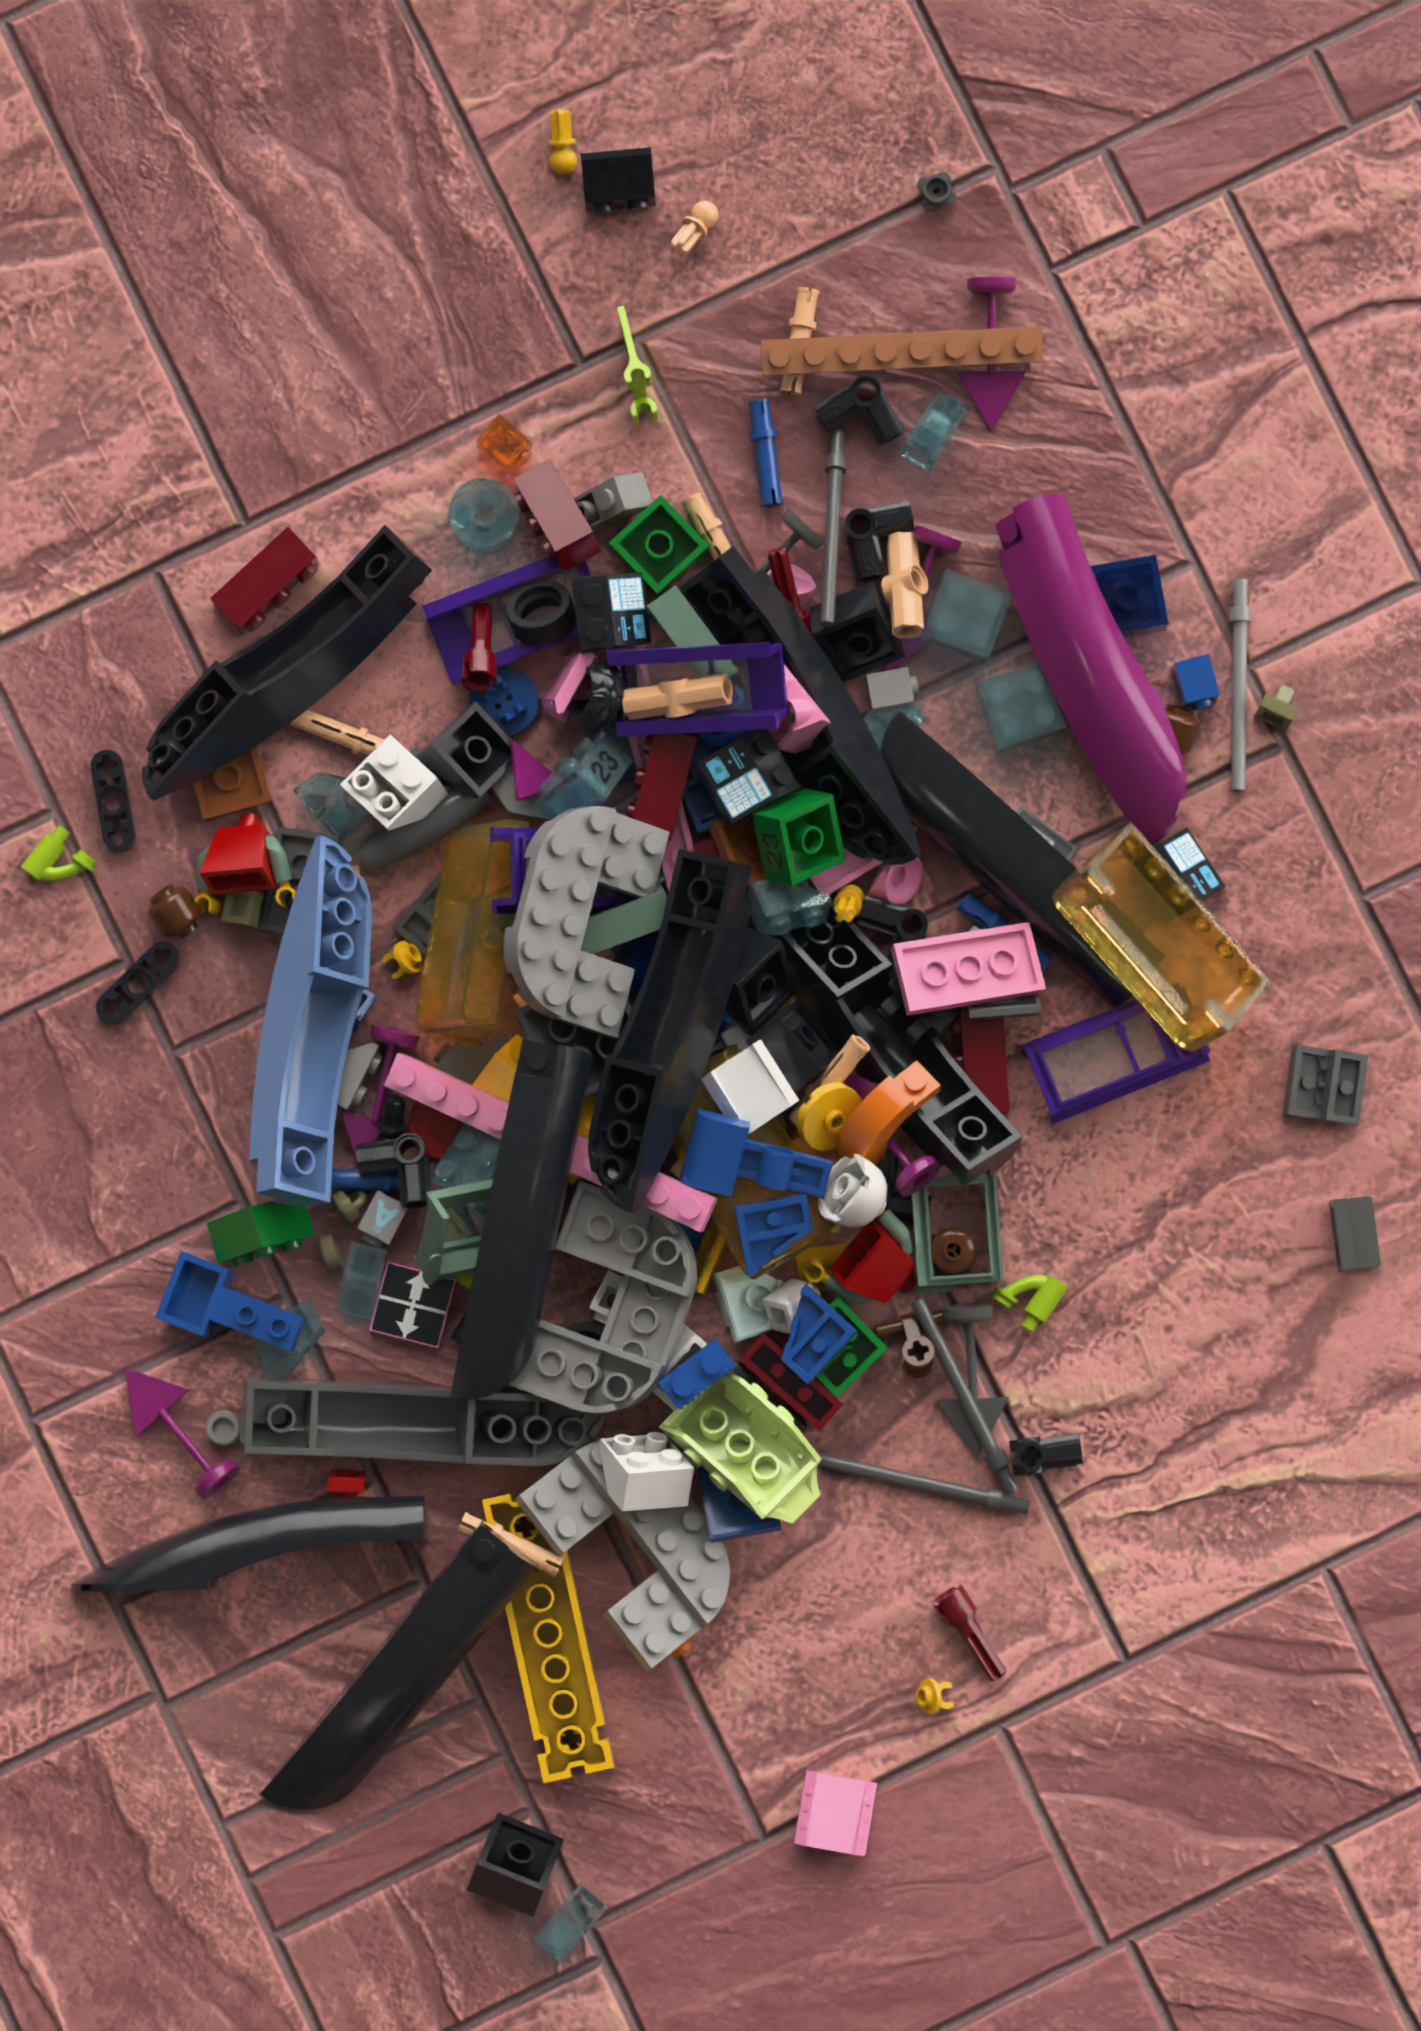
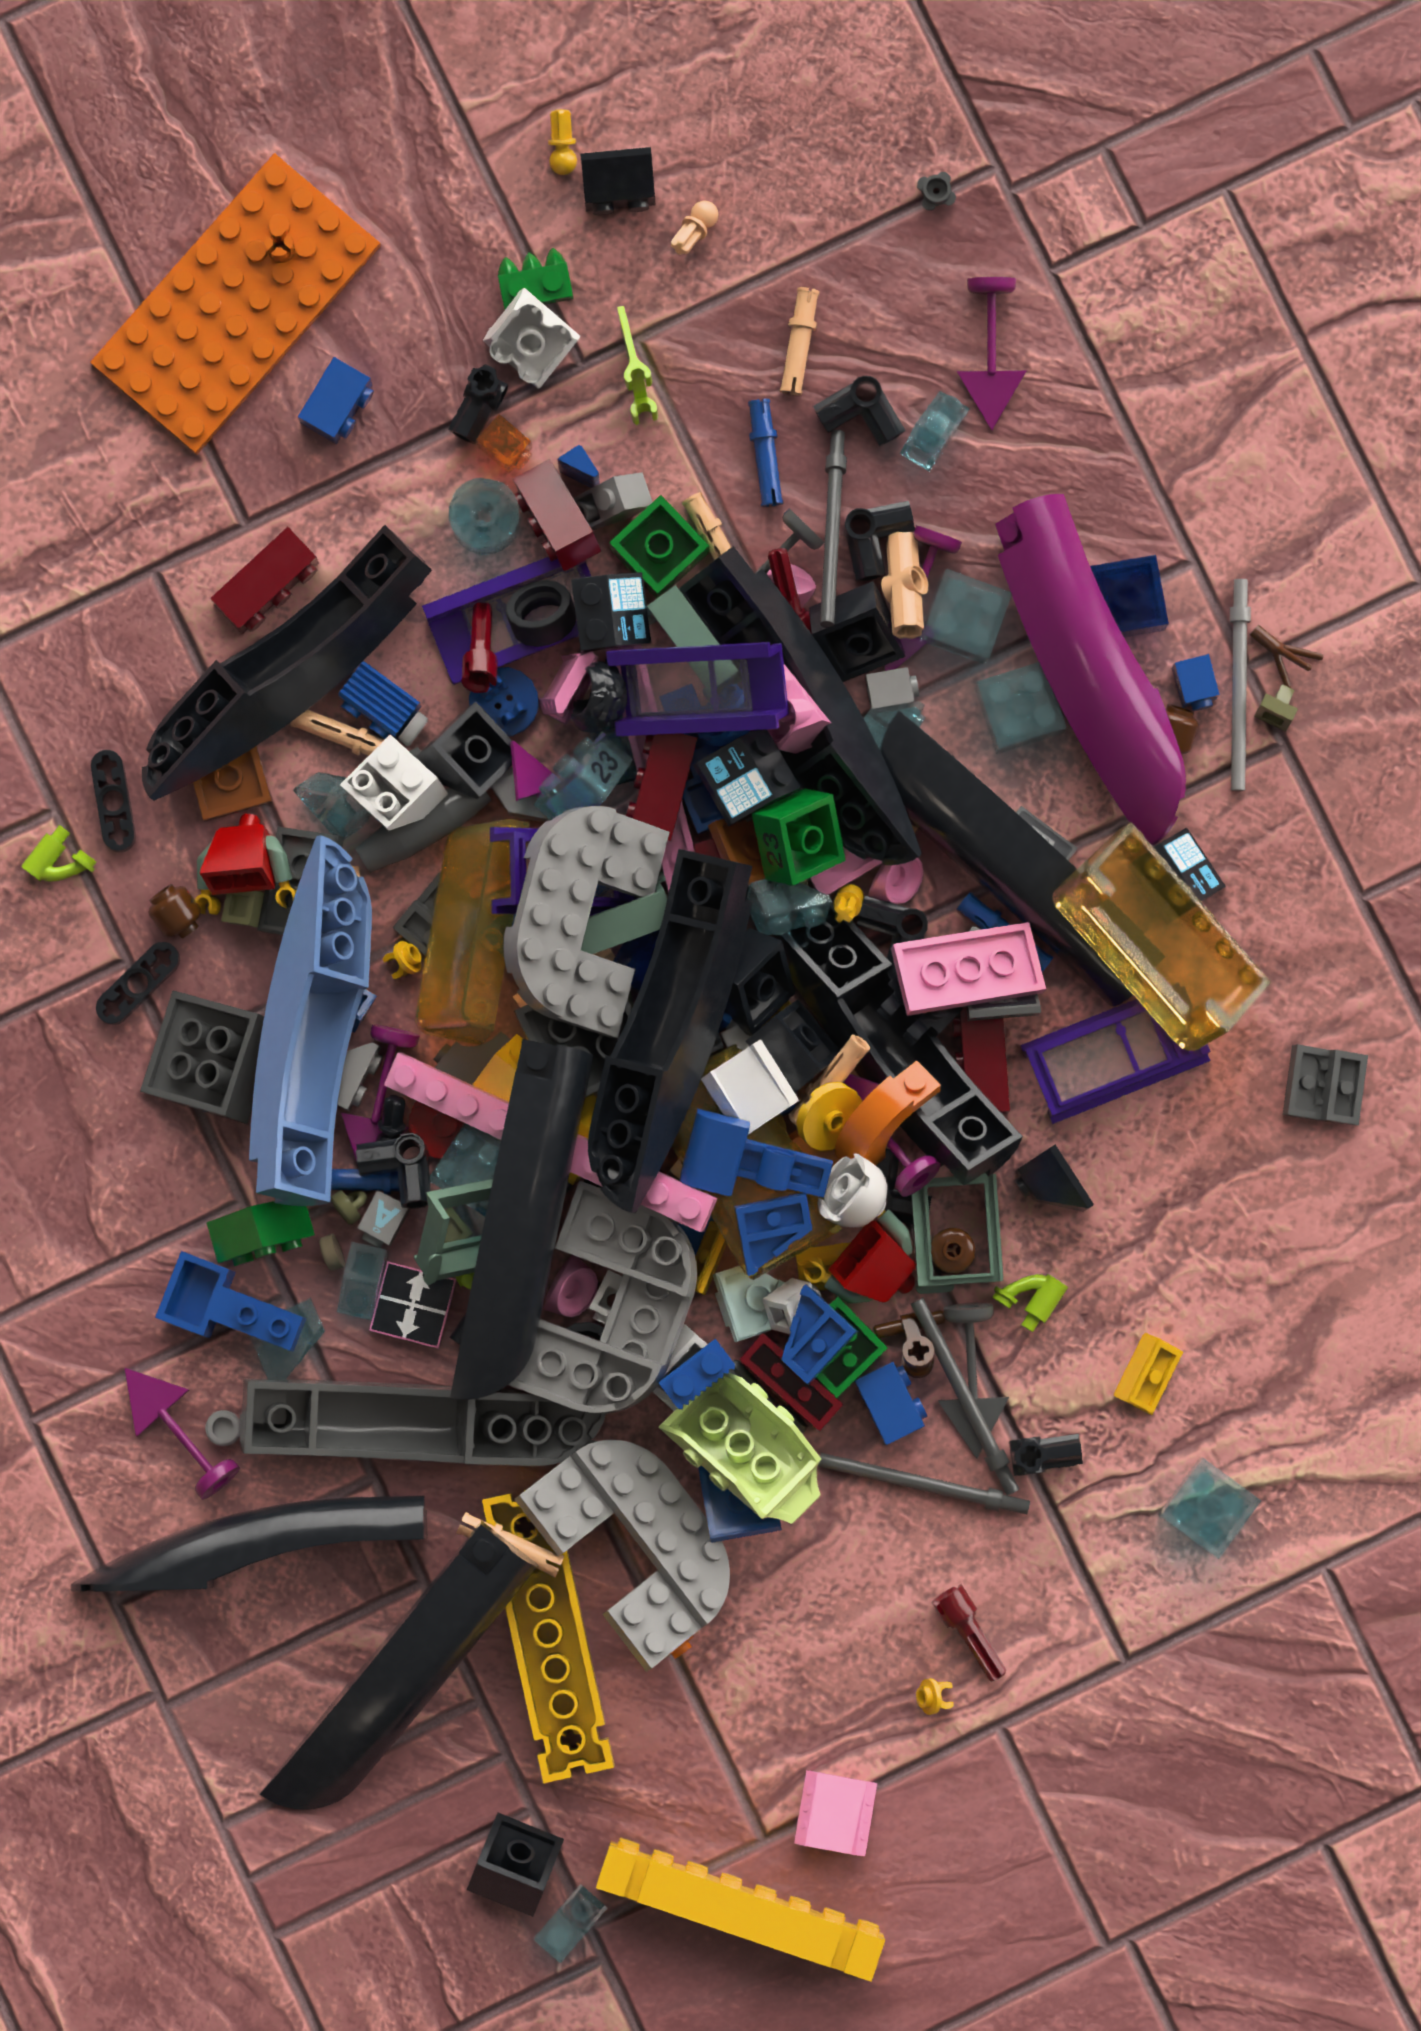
red plate [328,1469,366,1498] -> none
white slope [599,1432,694,1512] -> none
light nougat piece [622,673,733,720] -> none
nougat plate [760,326,1044,376] -> none
dark grey panel [1329,1196,1381,1272] -> none
none -> orange plate [90,153,381,455]
none -> dark grey slope [140,990,264,1124]
none -> blue brick [298,357,374,444]
none -> blue brick [338,661,422,740]
none -> light grey tile [398,711,429,746]
none -> black piece [448,364,509,445]
none -> white slope [483,288,580,389]
none -> green plate [498,248,574,310]
none -> bright pink piece [544,1255,598,1317]
none -> blue slope [557,445,600,488]
none -> yellow brick [596,1838,885,1982]
none -> blue brick [854,1362,928,1445]
none -> black slope [1014,1144,1094,1212]
none -> yellow slope [1114,1333,1183,1415]
none -> clear light blue brick [1157,1458,1261,1559]
none -> reddish brown plant [1250,625,1324,688]

